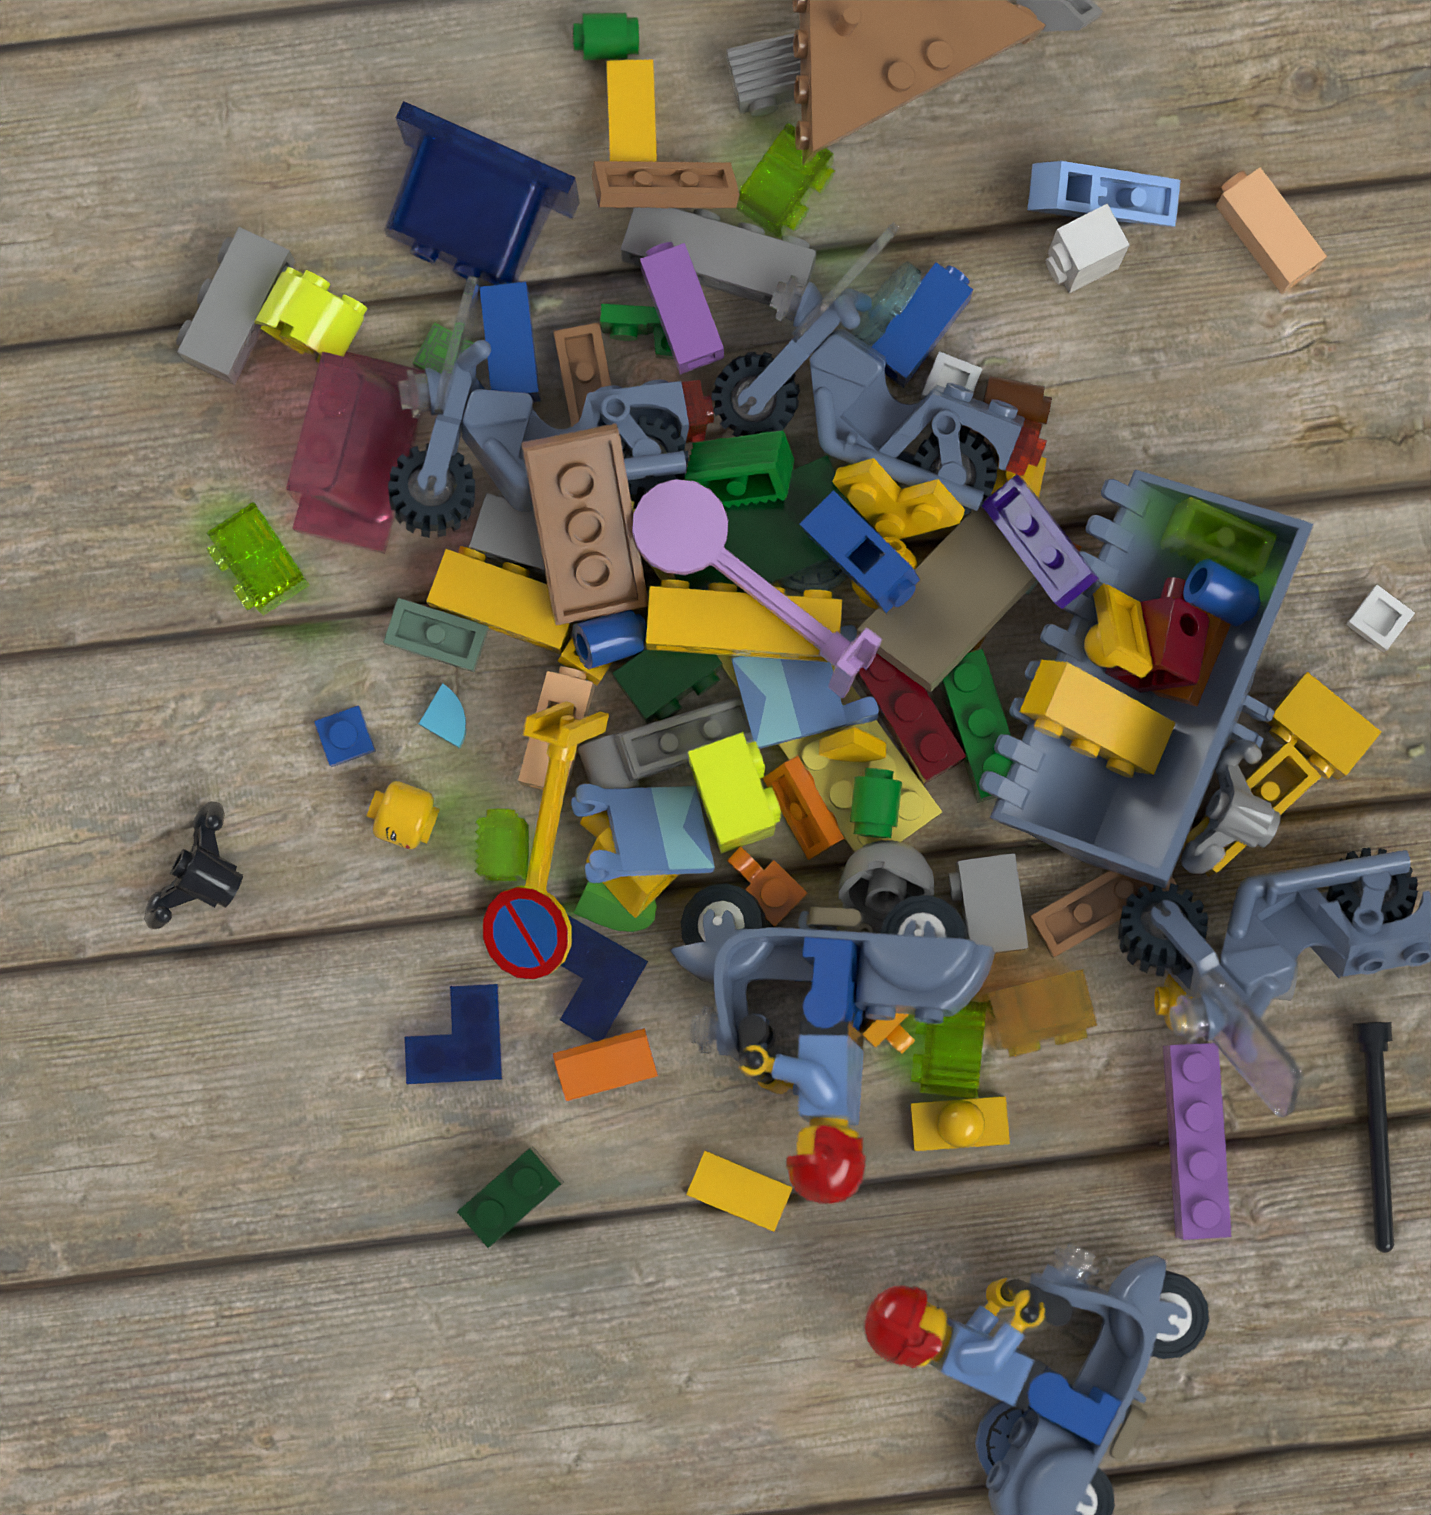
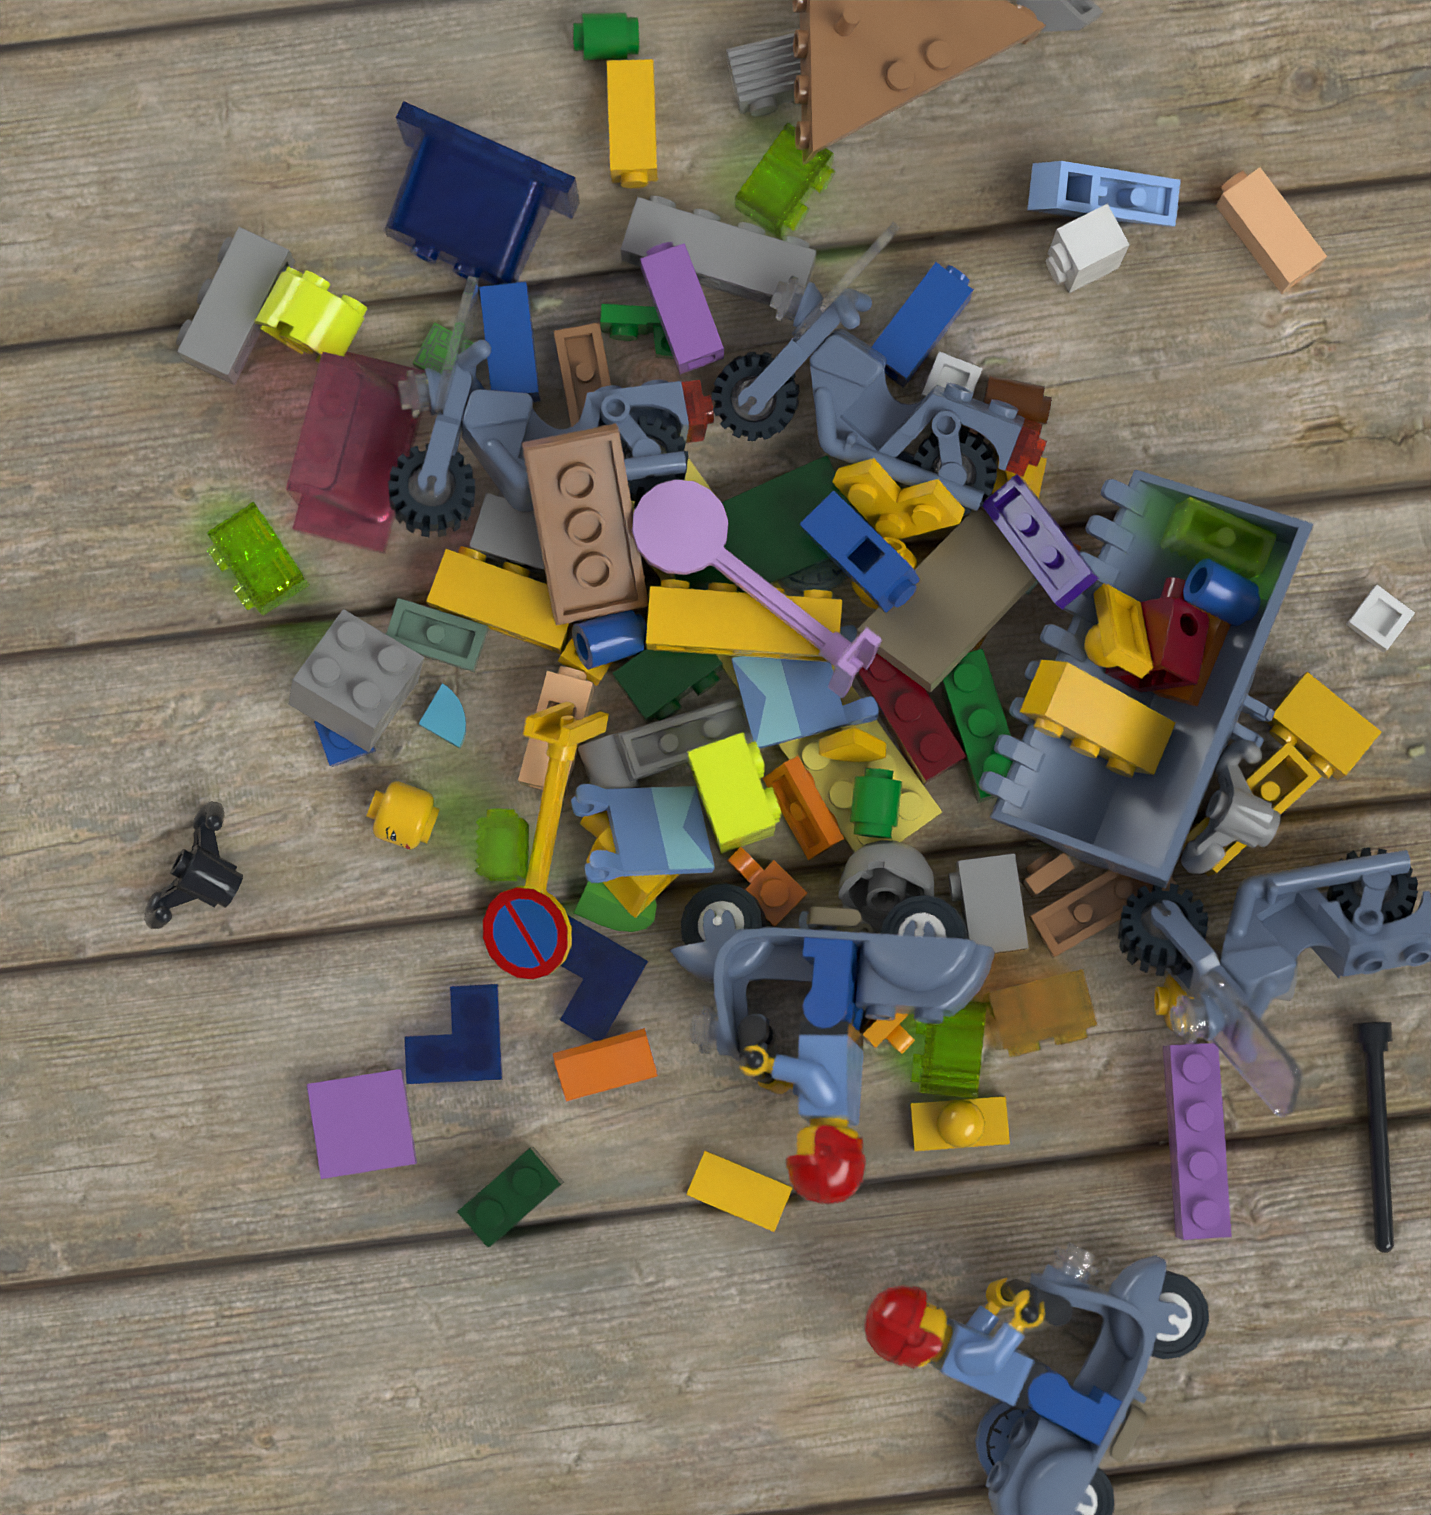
medium nougat plate [591,161,739,209] -> none
green brick [685,431,794,508] -> none
clear light blue tile [852,261,922,346] -> none
none -> light grey brick [288,609,424,752]
none -> medium lavender tile [307,1069,417,1179]
none -> medium nougat plate [1021,851,1075,897]

